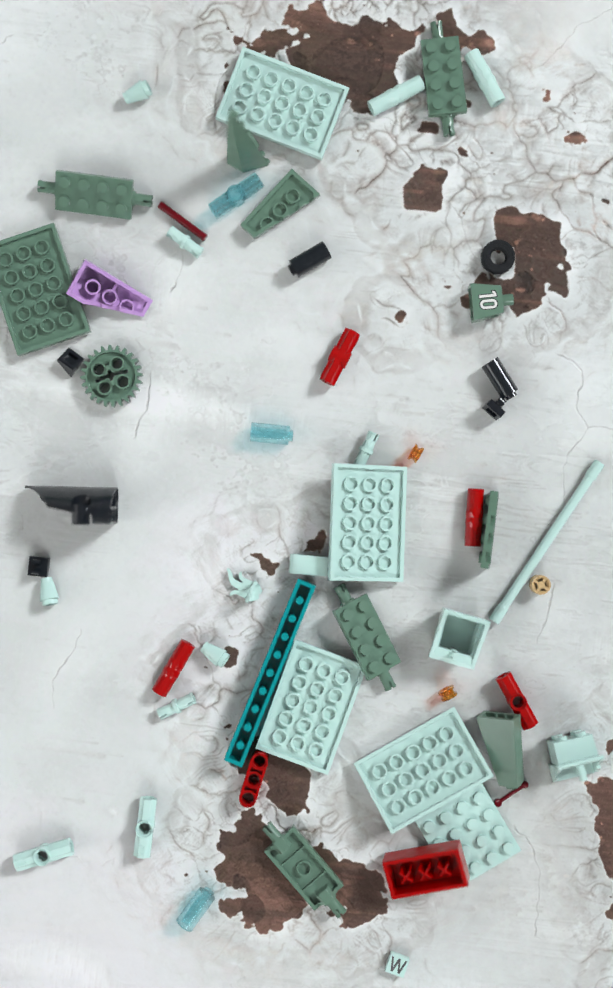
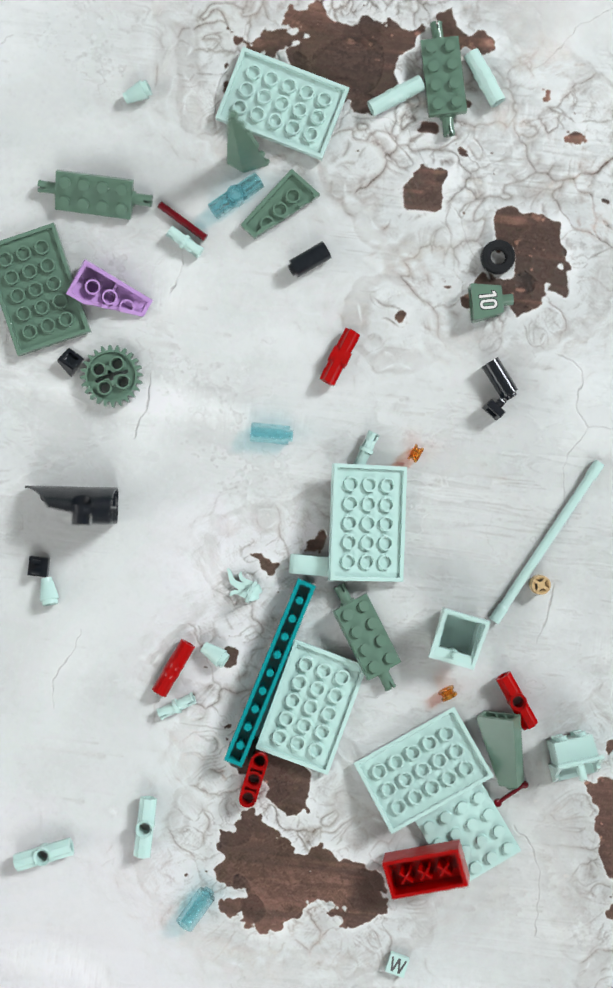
sand green plate [262,821,347,918] -> none
red axle [464,488,484,547] -> none
sand green wing [478,491,499,569] -> none

